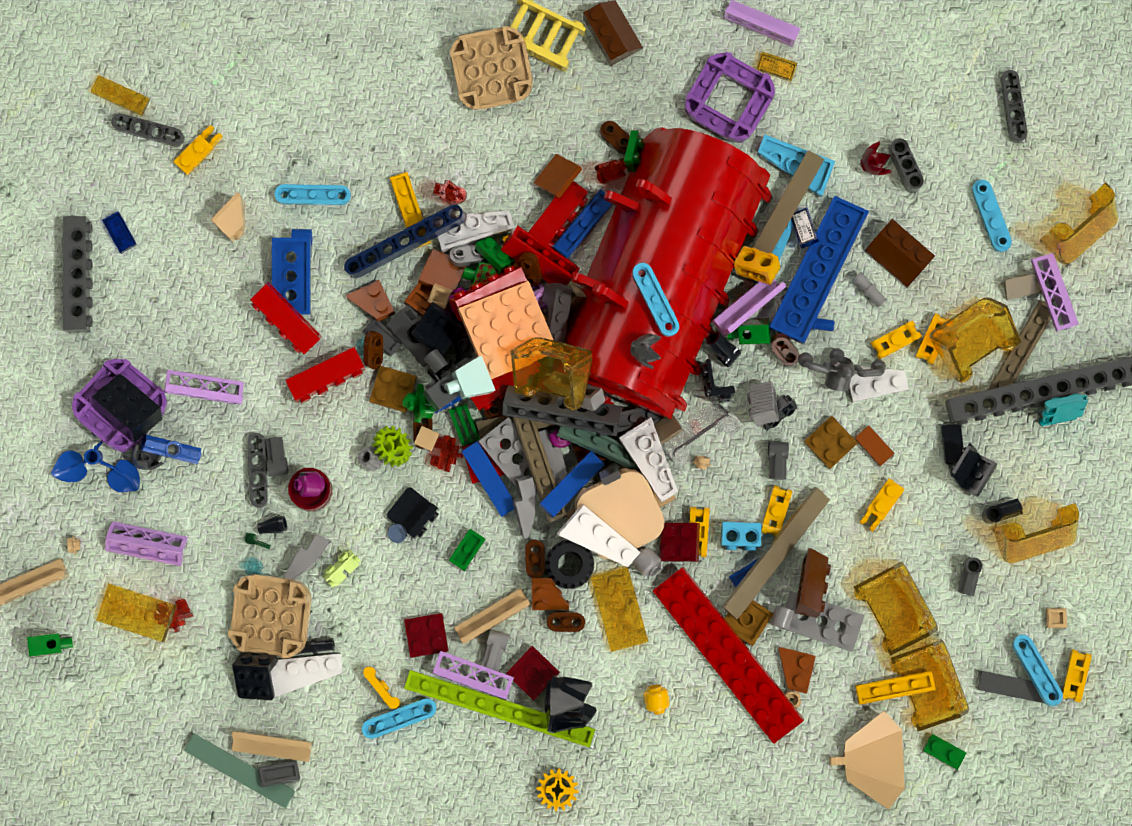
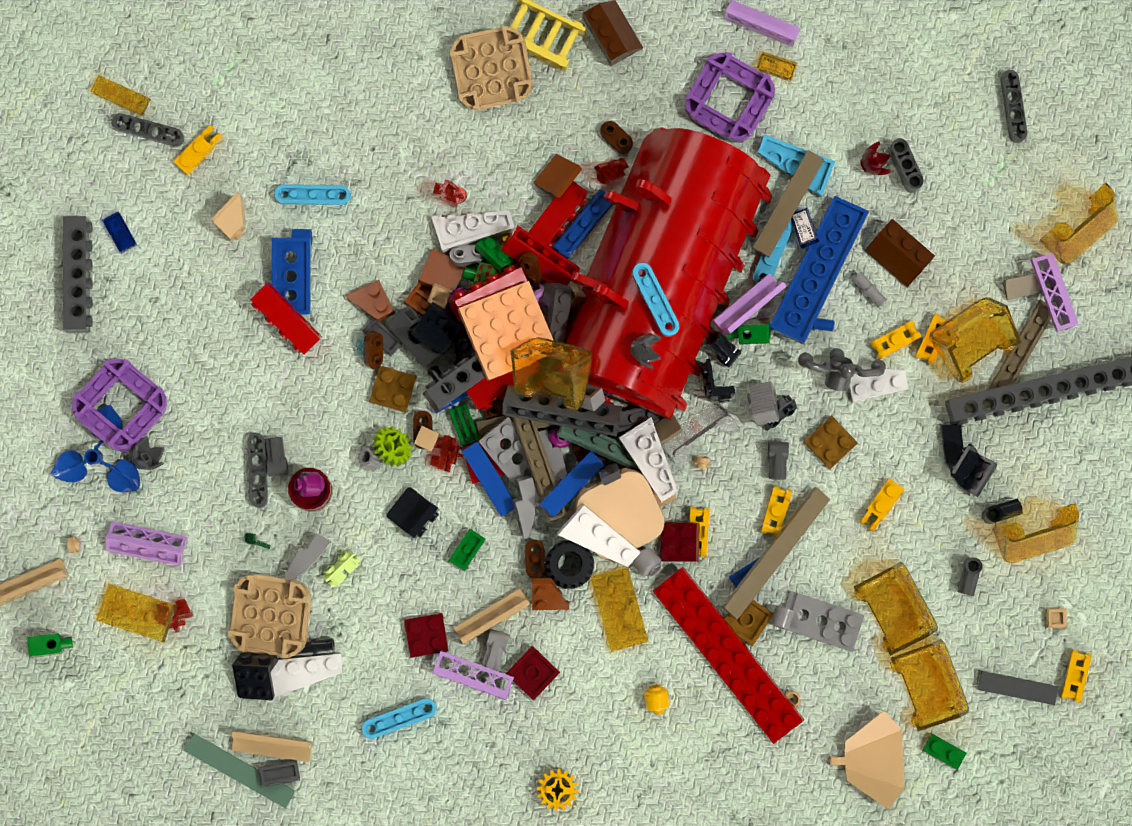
black brick [92,373,162,443] -> none
blue piece [141,434,202,464] -> none
lavender fence [164,370,244,405] -> none
clear light blue plate [244,558,263,575] -> none
black cone [257,515,287,534] -> none
red brick [285,347,366,404] -> none
dark blue beam [344,204,466,278] -> none
yellow plate [363,667,401,709] -> none
sand blue piece [388,524,407,543] -> none
yellow tile [389,172,431,249] -> none
green hips [402,384,434,423] -> none
lime plate [404,670,595,748] -> none
dark grey piece [423,349,449,375] -> none
light aqua torso [445,356,495,399] -> none
black piece [545,675,597,733] -> none
reddish brown plate [547,612,586,632] -> none
green plate [624,130,644,172] -> none
medium azure brick [721,522,761,551] -> none
yellow brick [734,246,780,285] -> none
reddish brown plate [770,333,800,366] -> none
dark orange wing [778,647,816,694] -> none
reddish brown slope [795,548,831,618] -> none
dark orange tile [854,425,895,466] -> none
yellow tile [855,671,936,705] -> none
medium azure plate [972,180,1012,252] -> none
medium azure plate [1012,635,1063,707] -> none
teal plate [1039,393,1089,426] -> none

